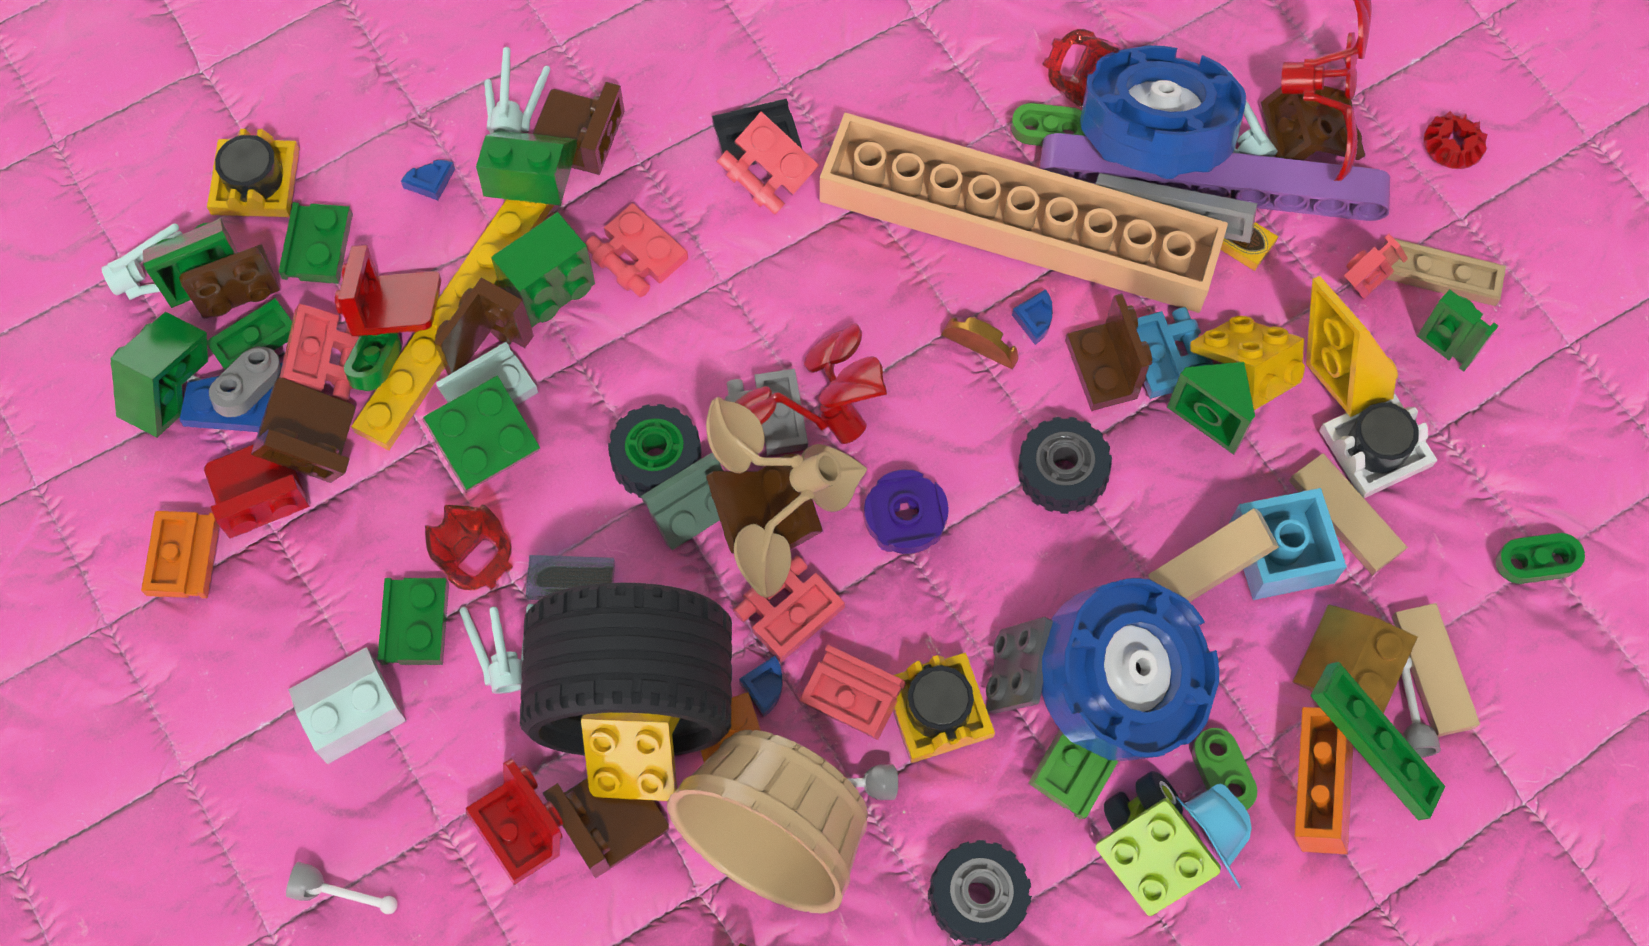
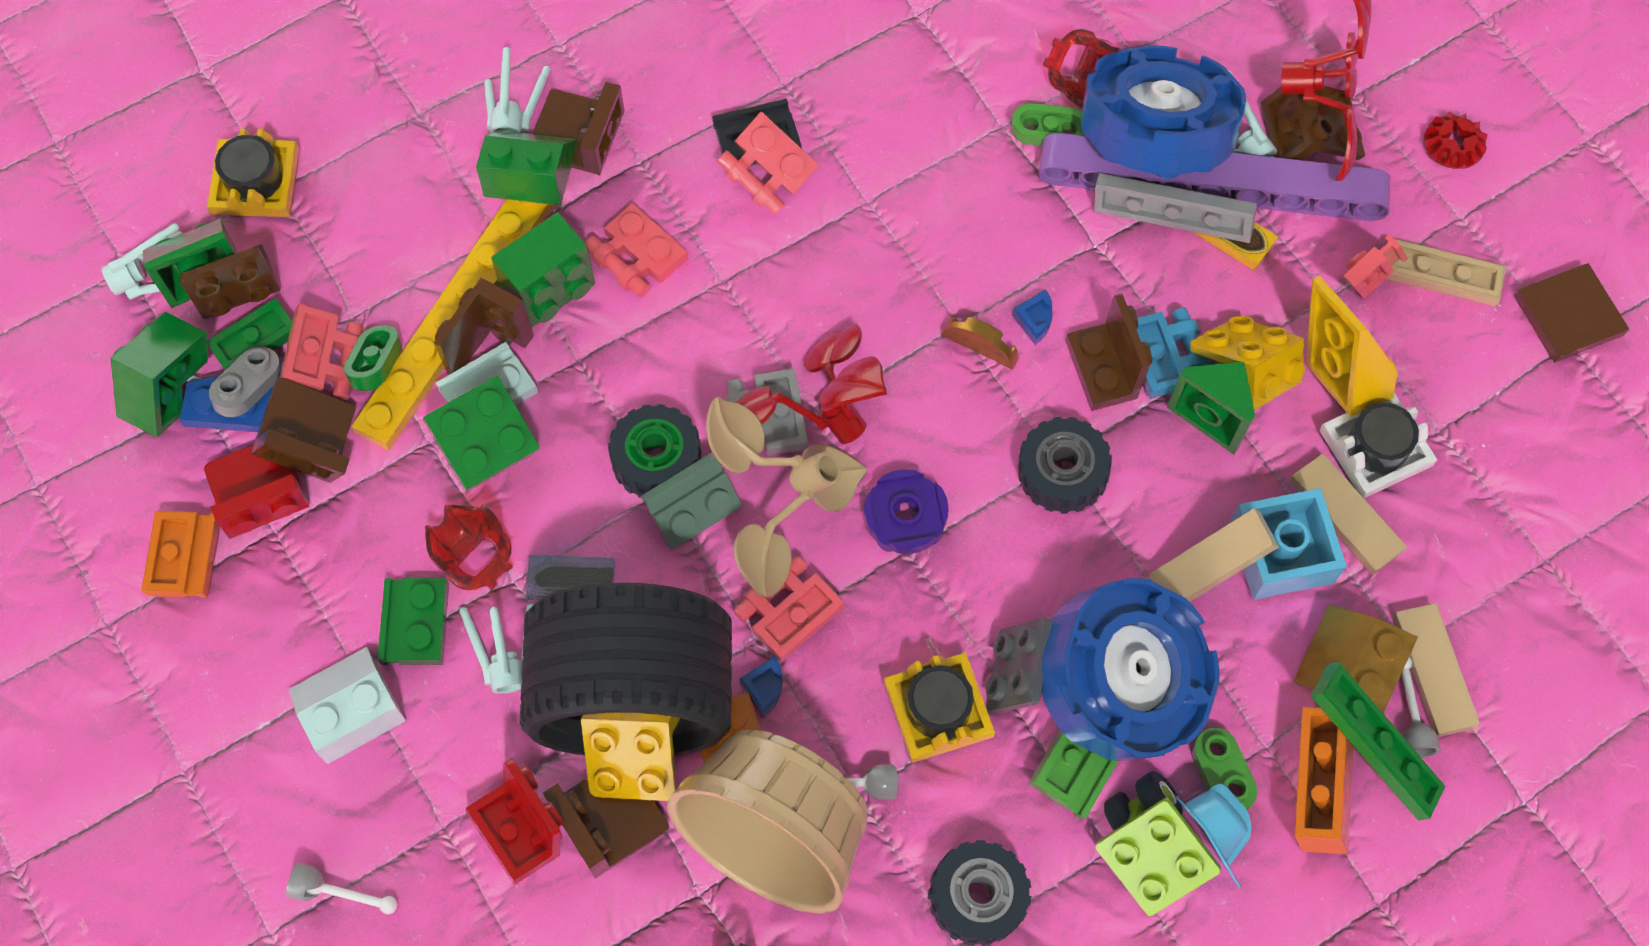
green plate [278,202,353,284] -> none
bracket [335,245,441,336] -> none
blue tile [401,160,455,201] -> none
reddish brown bracket [706,454,823,553] -> none
coral plate [799,645,907,740] -> none
light nougat brick [820,113,1228,313] -> none
green plate [1417,289,1499,372] -> none
green plate [1496,533,1585,584] -> none
none -> reddish brown tile [1514,263,1629,363]

